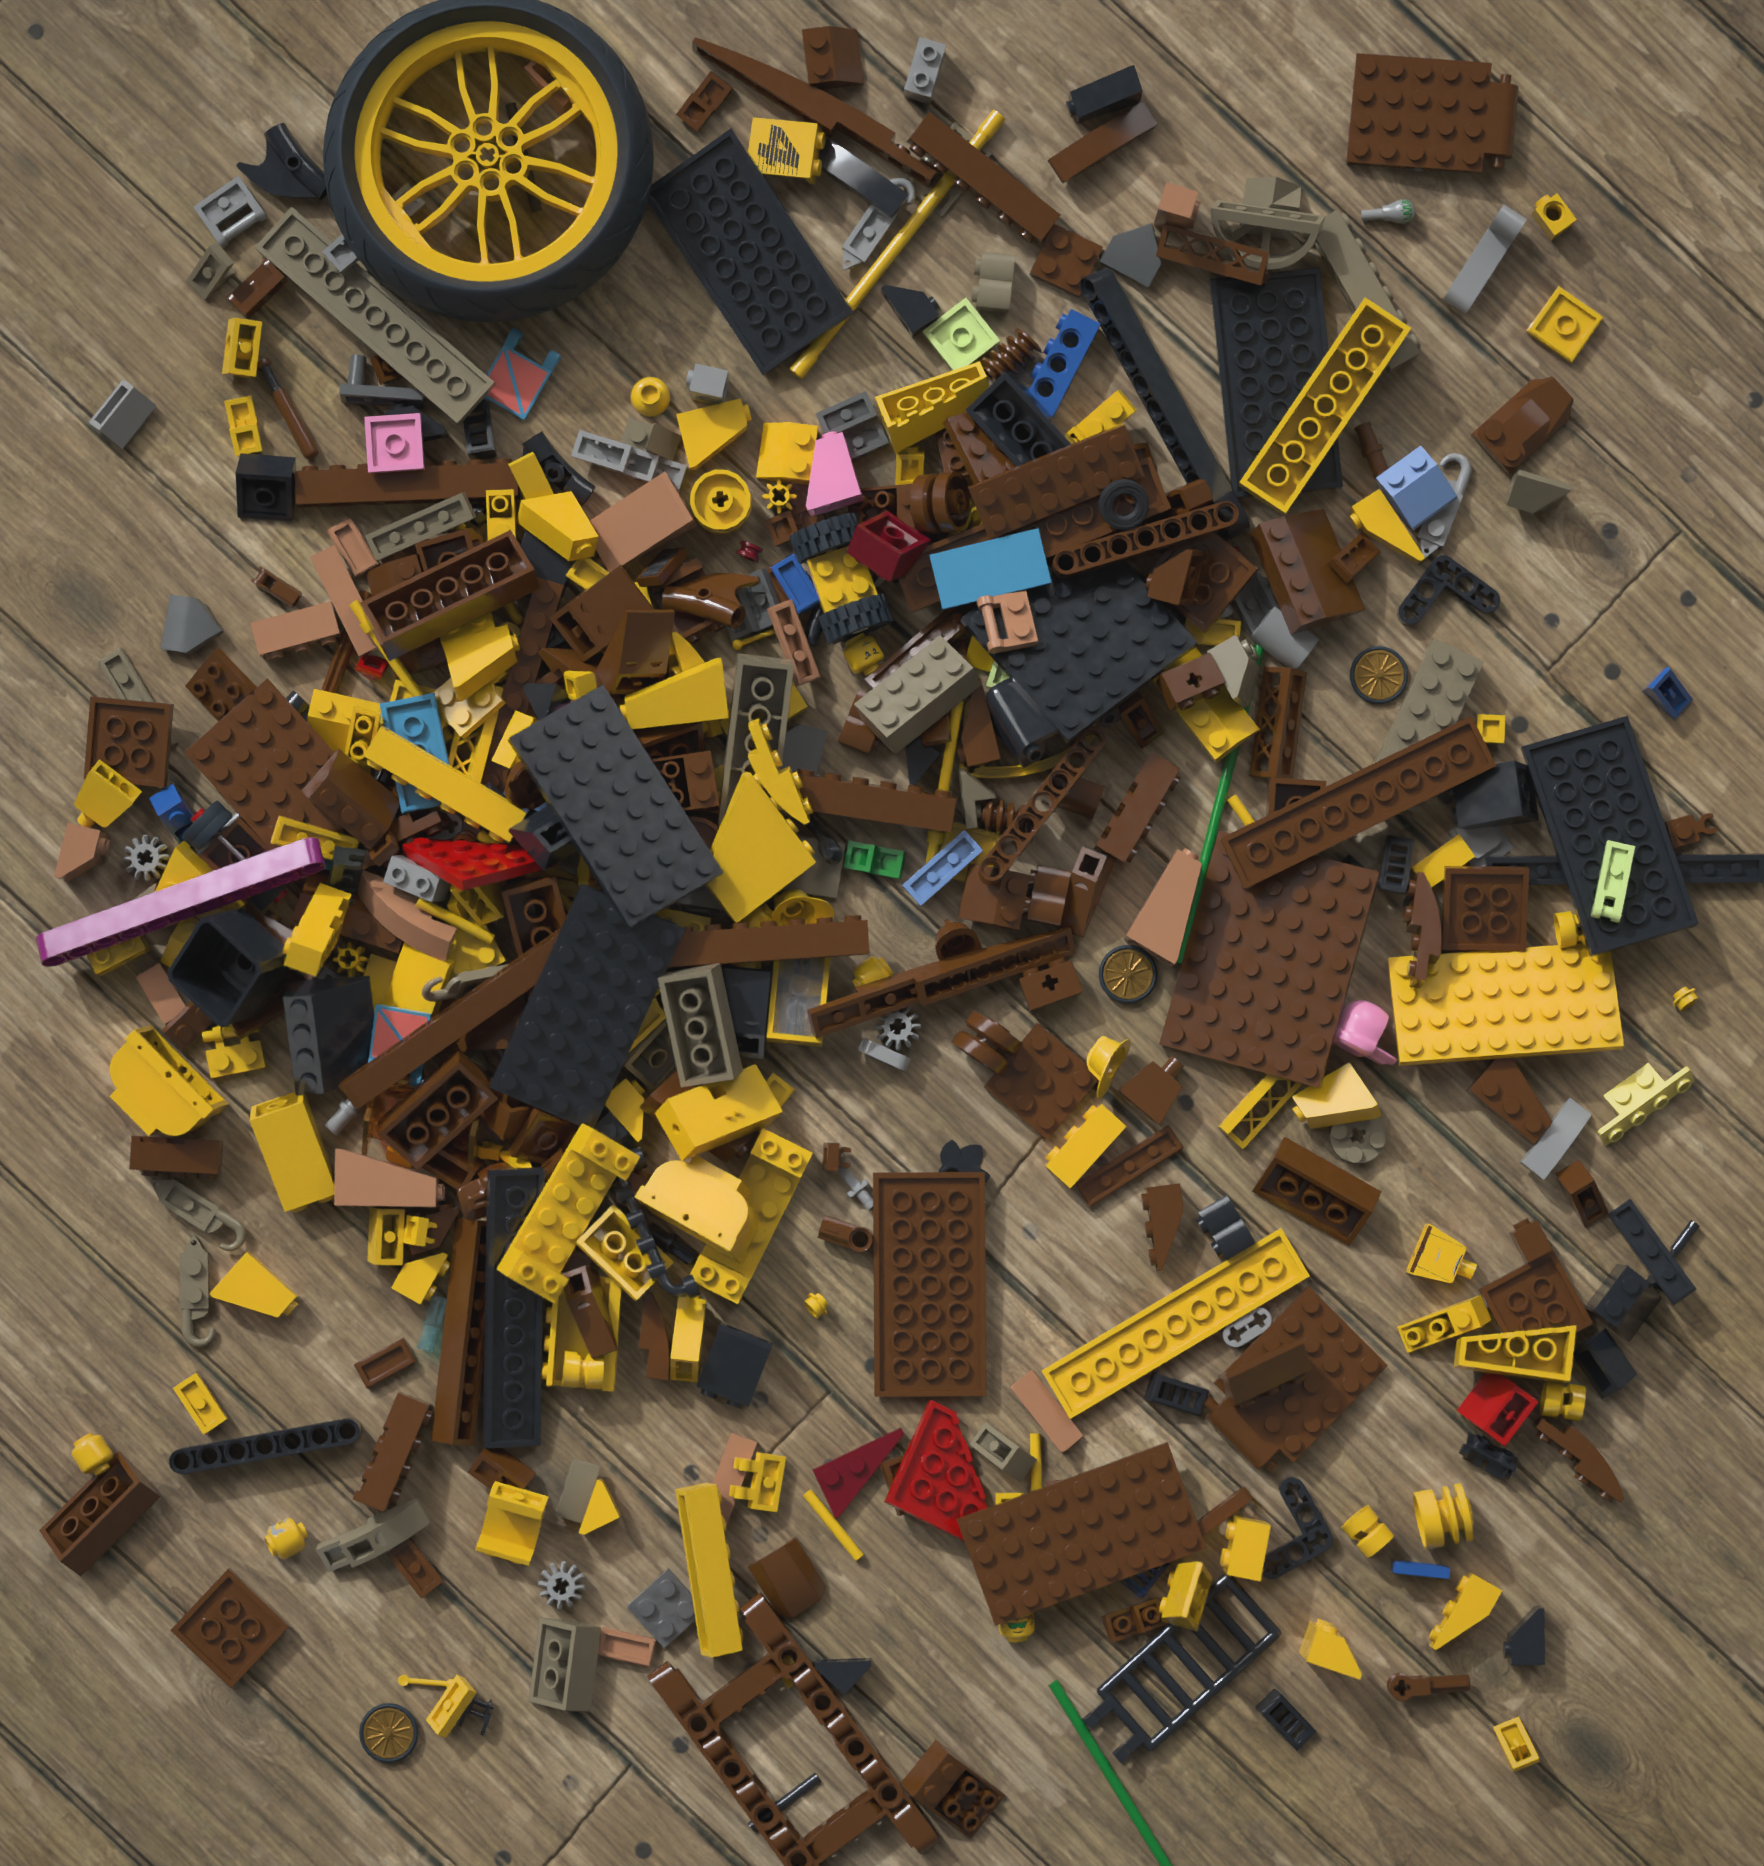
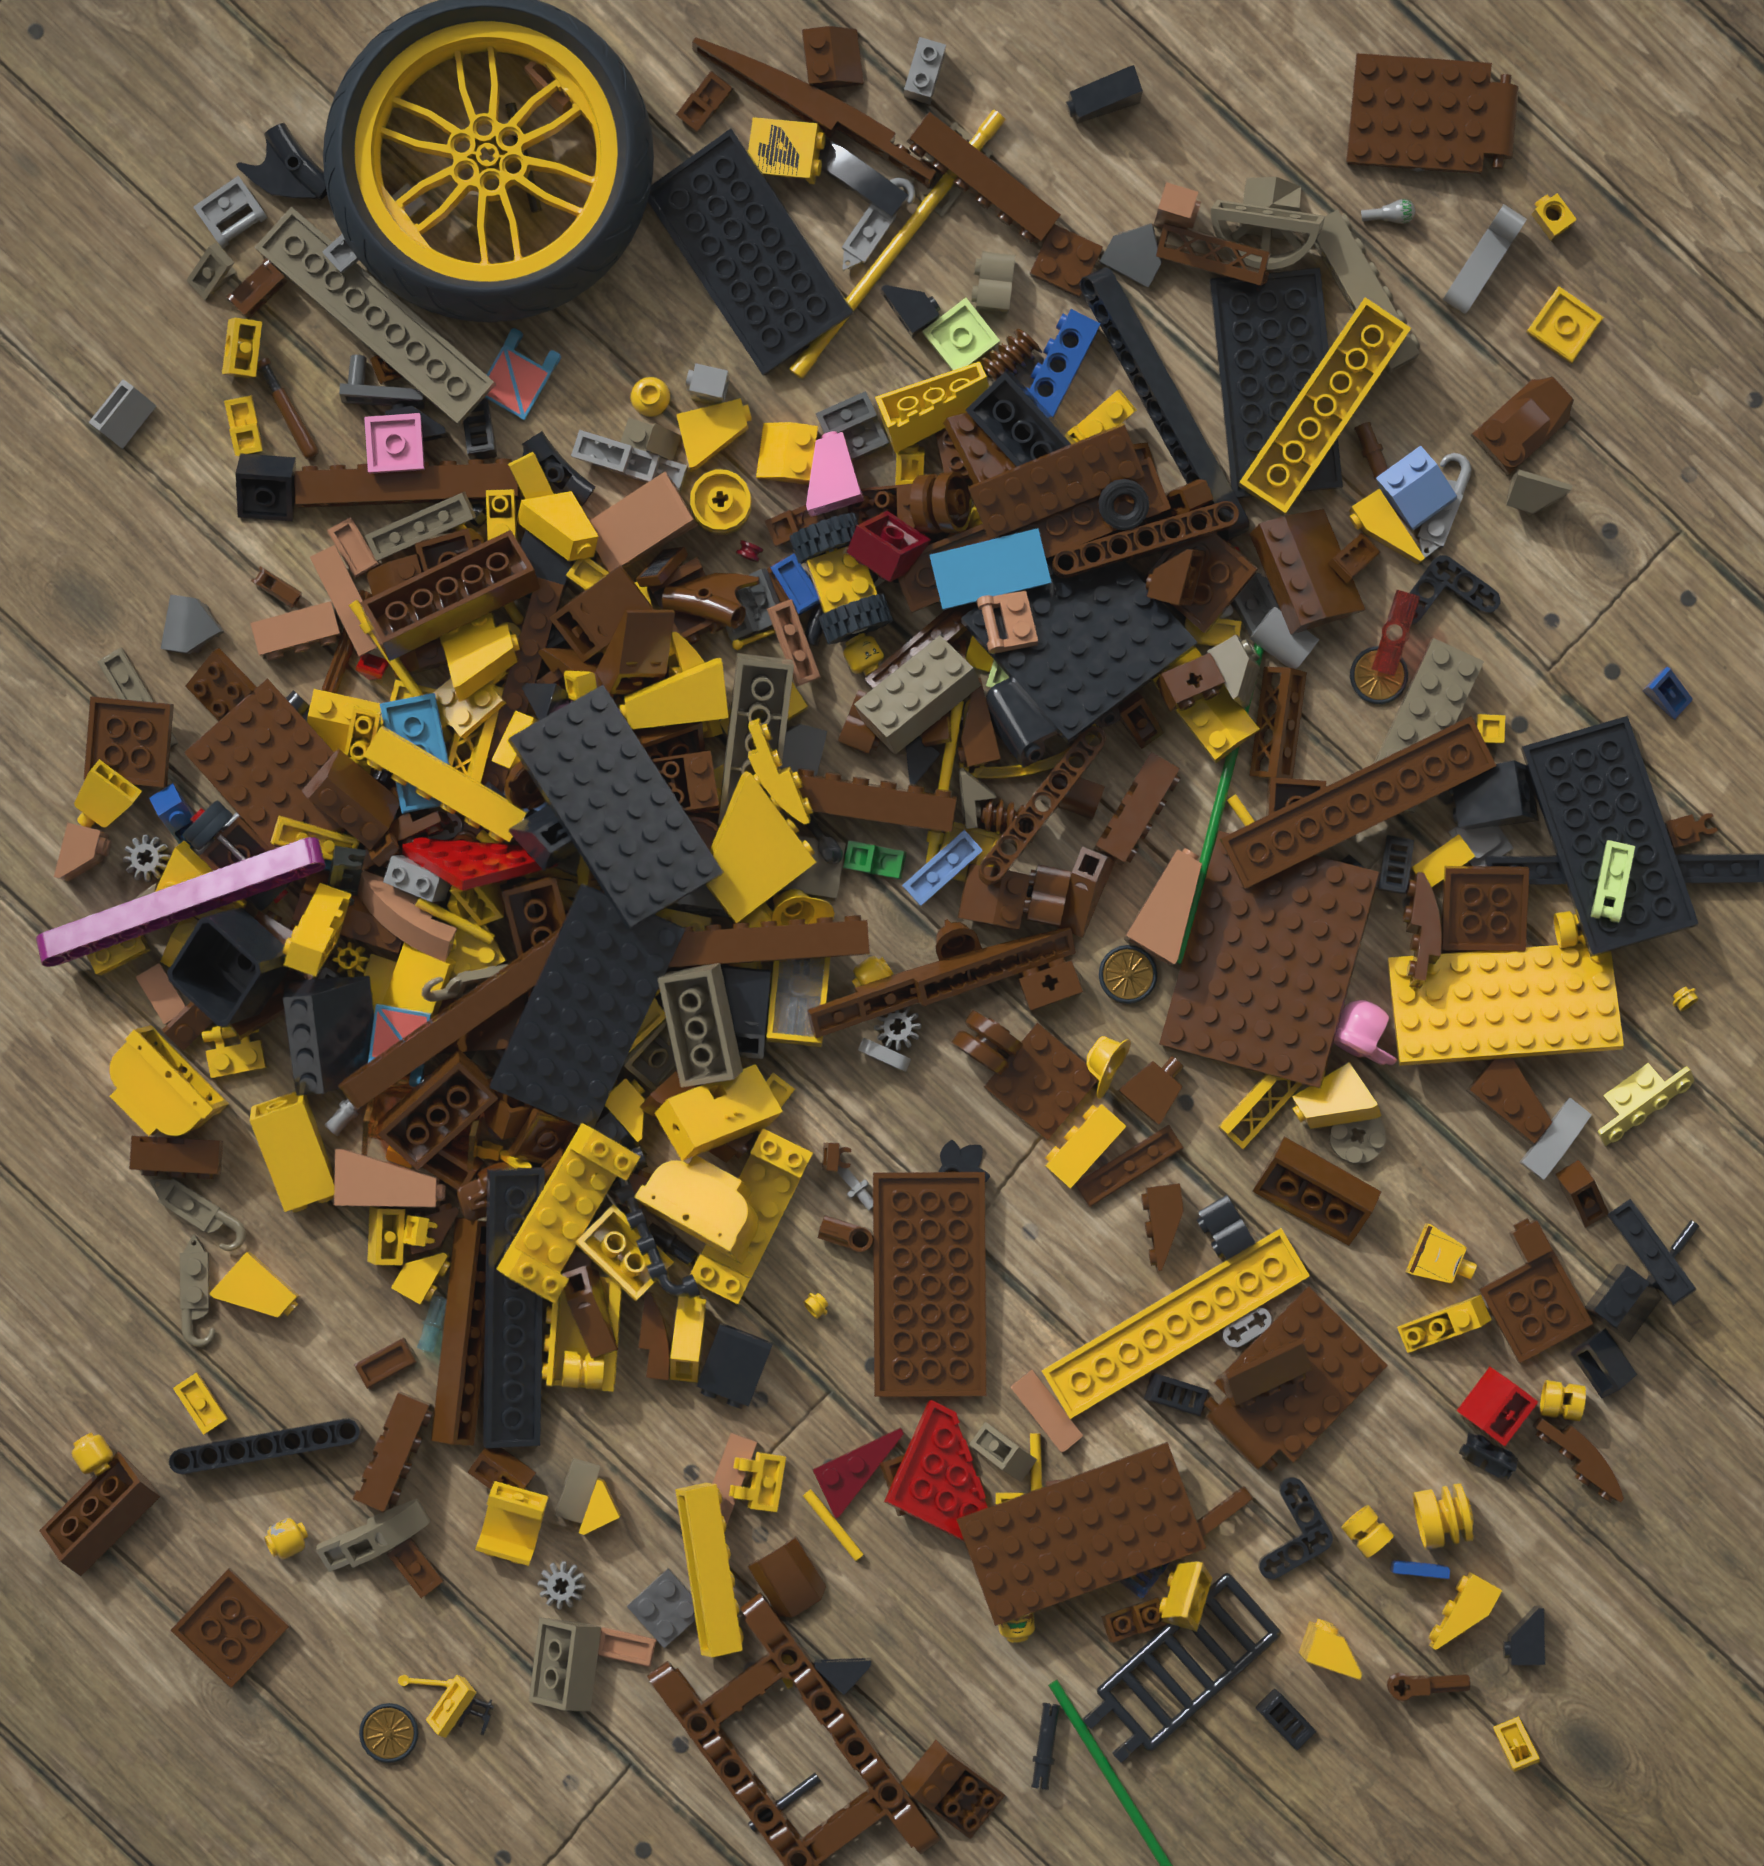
yellow gear [762,479,797,515] -> none
reddish brown slope [1048,101,1158,184] -> none
yellow brick [1219,1515,1271,1581] -> none
yellow wedge [1453,1325,1576,1383] -> none
none -> black pin [1031,1703,1061,1790]
none -> clear red piece [1372,590,1420,676]

